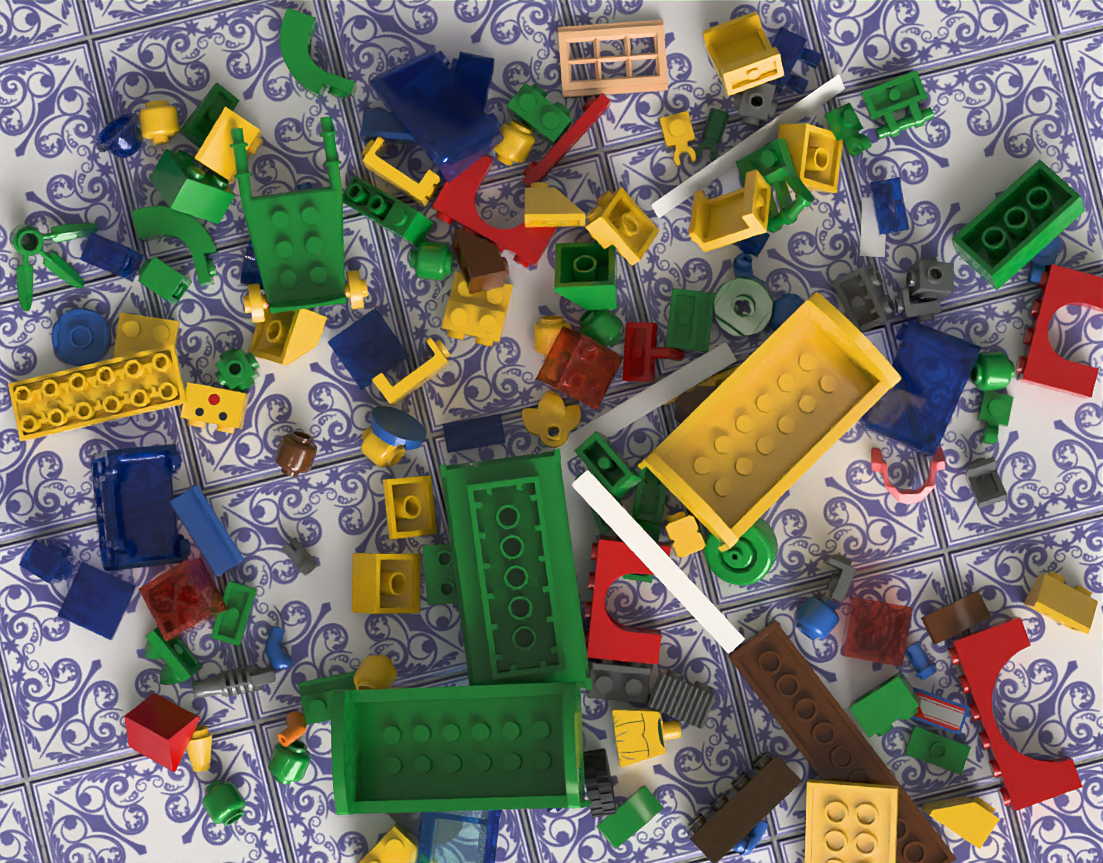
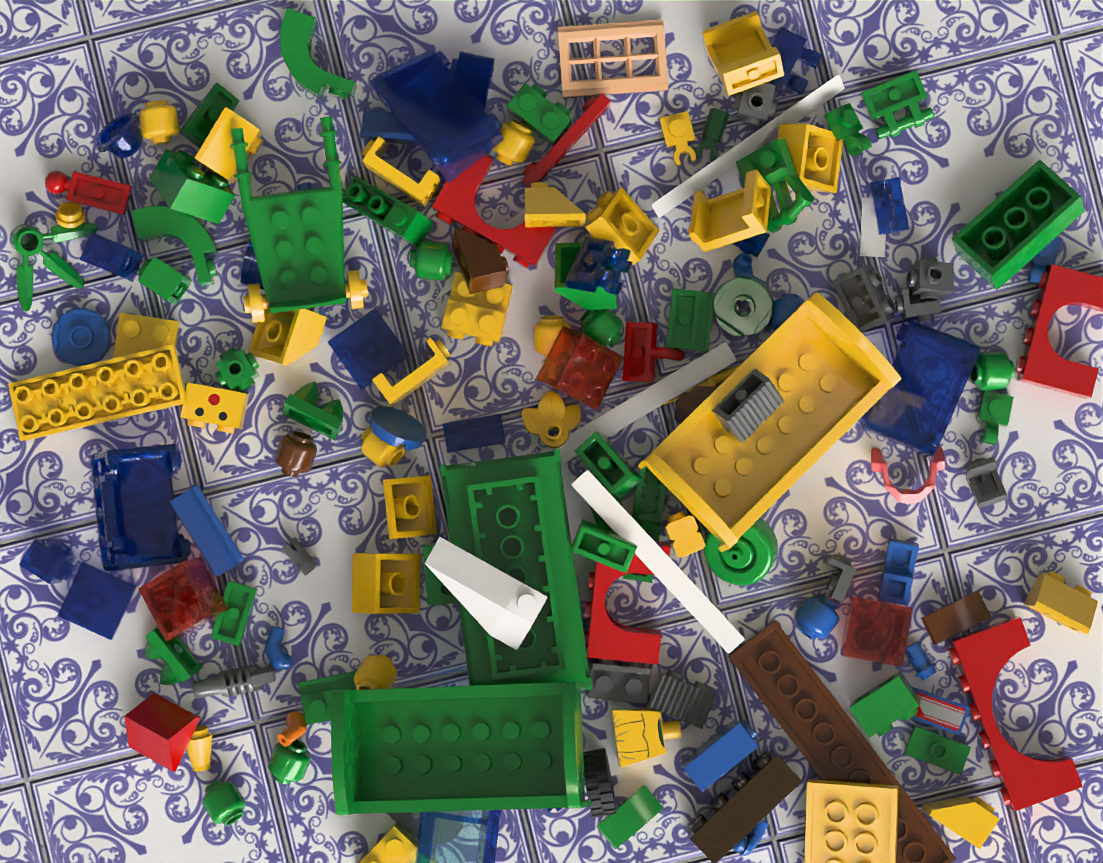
none -> red plate [44,171,132,216]
none -> yellow plate [55,202,86,228]
none -> green tile [282,381,344,440]
none -> white wedge [425,537,547,650]
none -> clear blue plate [566,237,633,295]
none -> green slope [570,519,638,573]
none -> blue brick [681,718,759,792]
none -> dark grey brick [712,369,784,442]
none -> blue slope [878,538,919,606]

